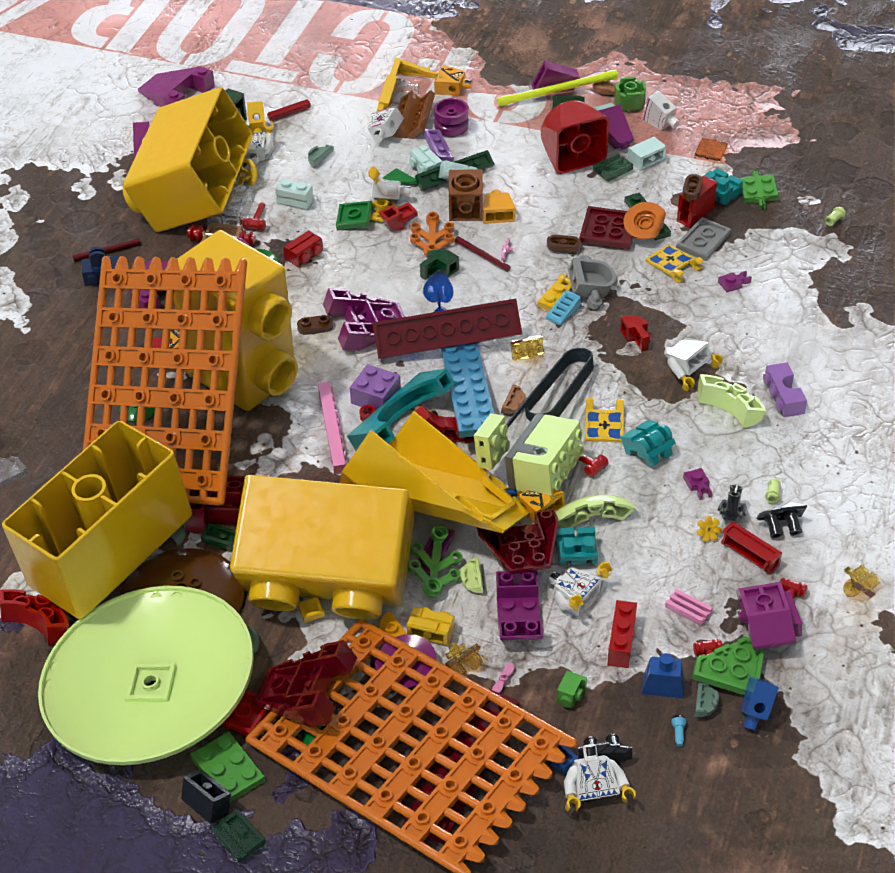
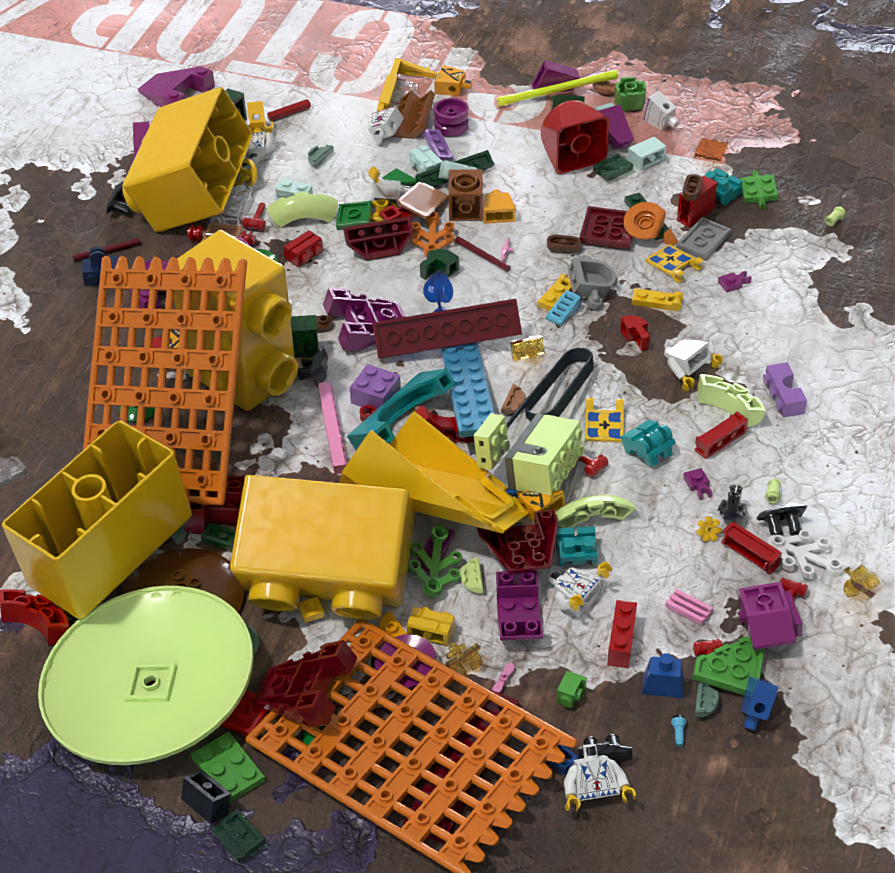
none -> black connector [106,181,131,216]
none -> yellowish green brick [267,192,338,228]
none -> dark green brick [291,315,319,358]
none -> black connector [297,346,328,388]
none -> dark red wedge [343,217,414,260]
none -> nougat window [396,182,449,219]
none -> yellow plate [632,288,684,311]
none -> orange piece [663,229,678,246]
none -> red container [695,411,748,459]
none -> white plant [767,529,843,578]

